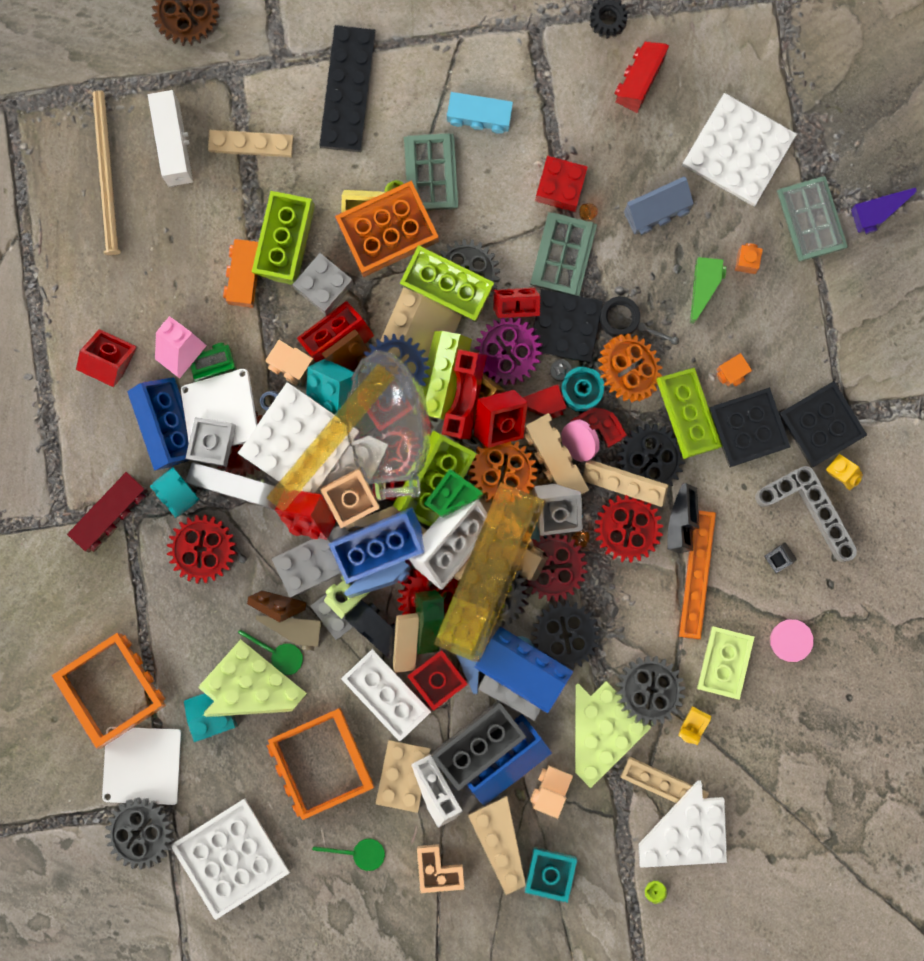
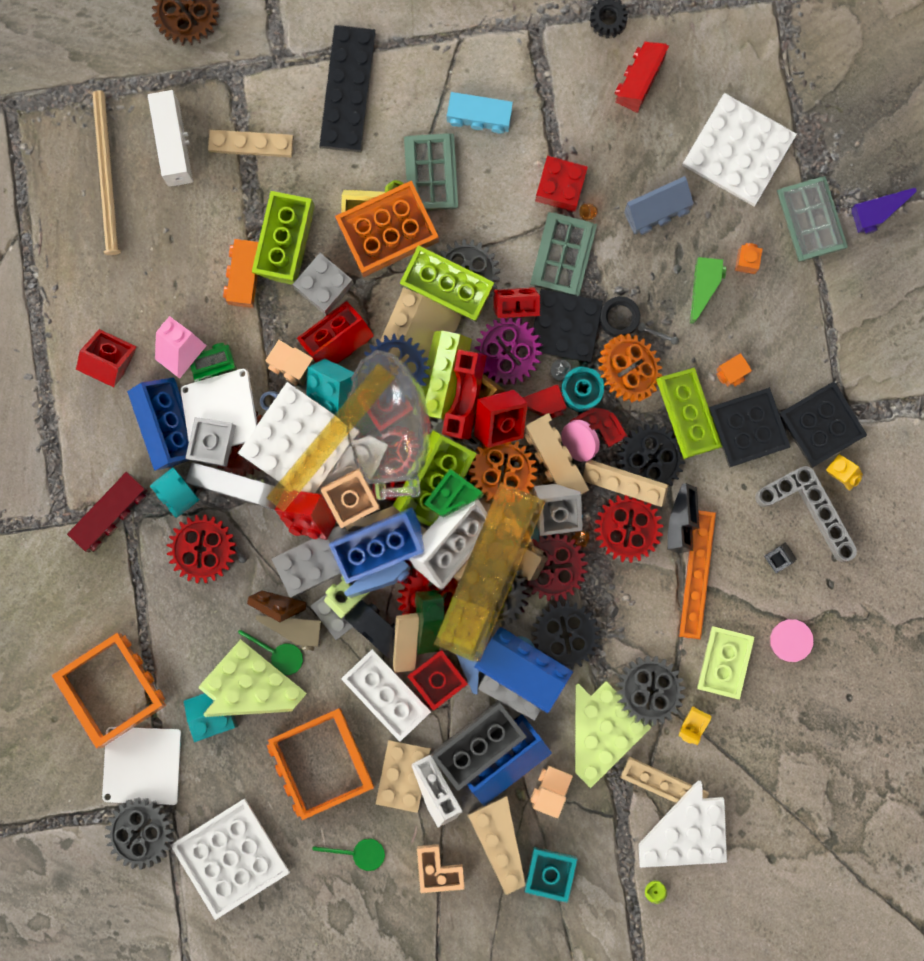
reddish brown wing [322,329,370,372] -> none

